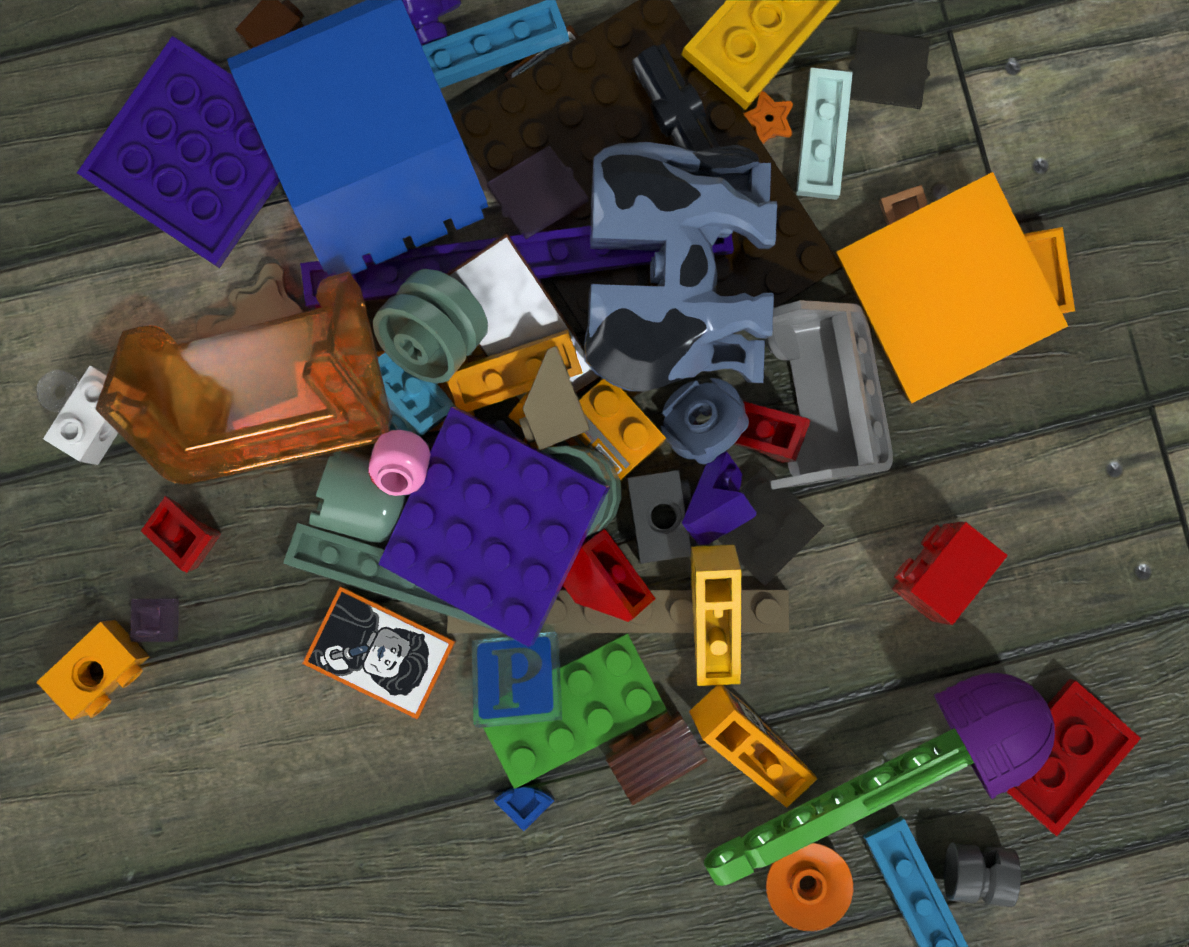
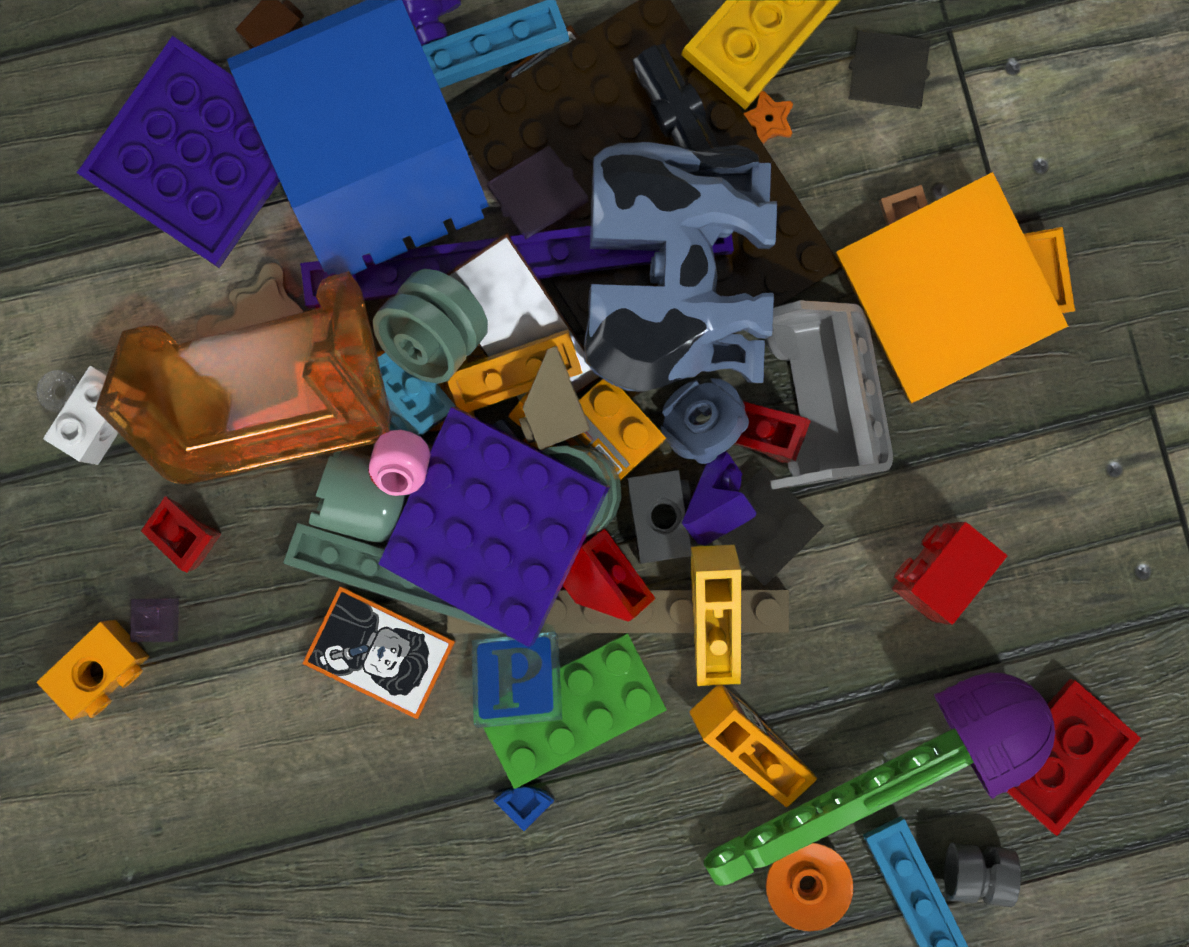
reddish brown brick [606,710,708,805] -> none
light aqua plate [796,68,853,200] -> none

